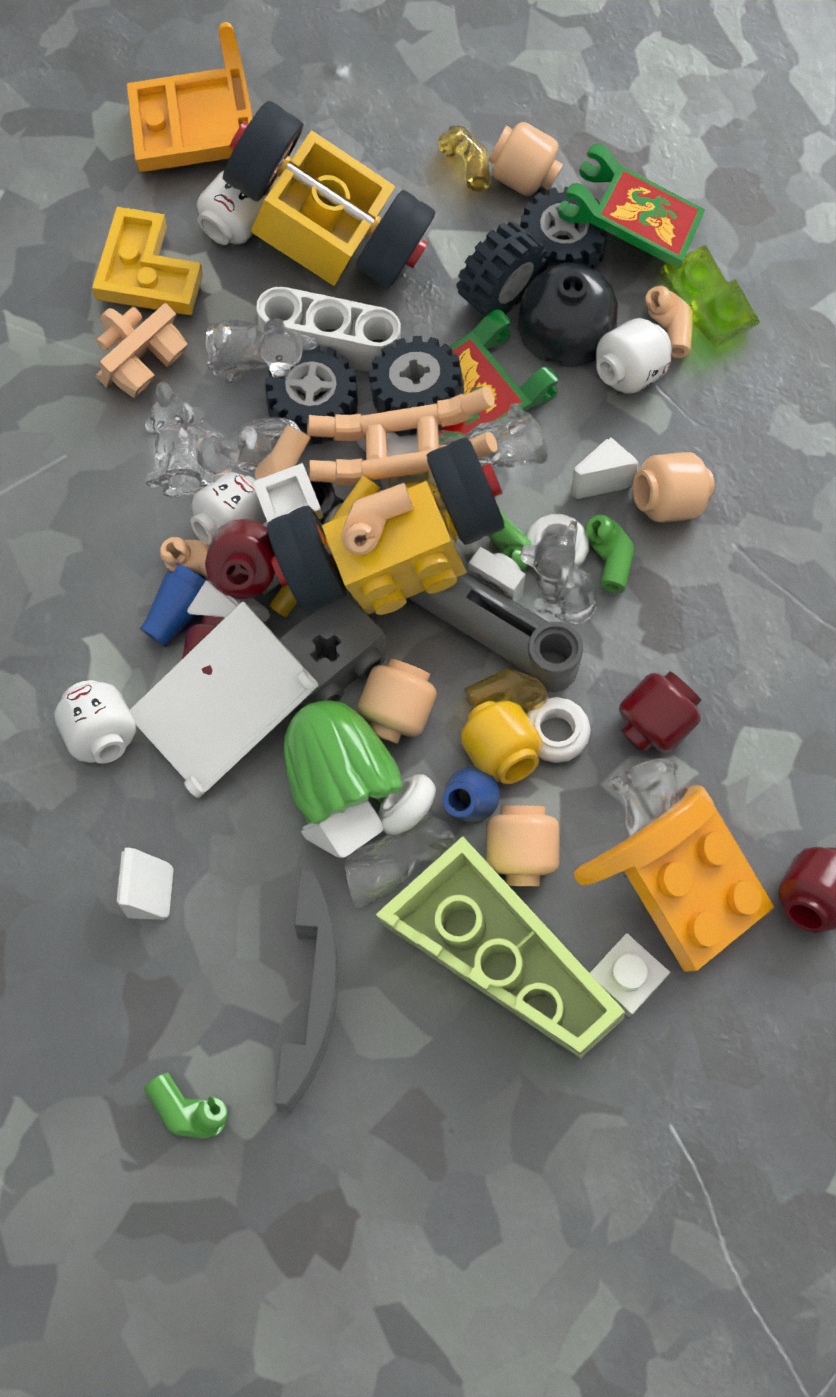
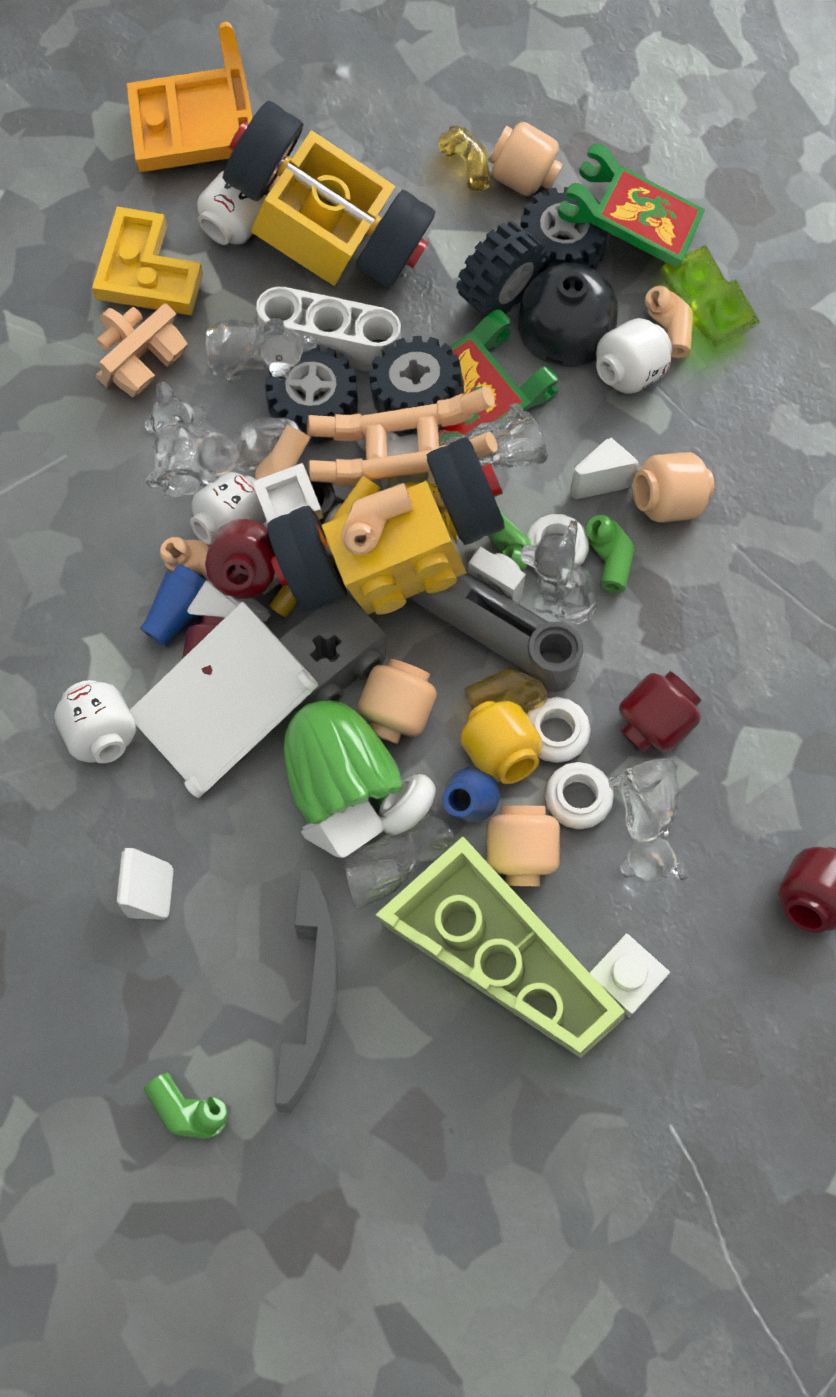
light orange piece [573,785,774,972] -> none
none -> white piece [544,762,614,830]

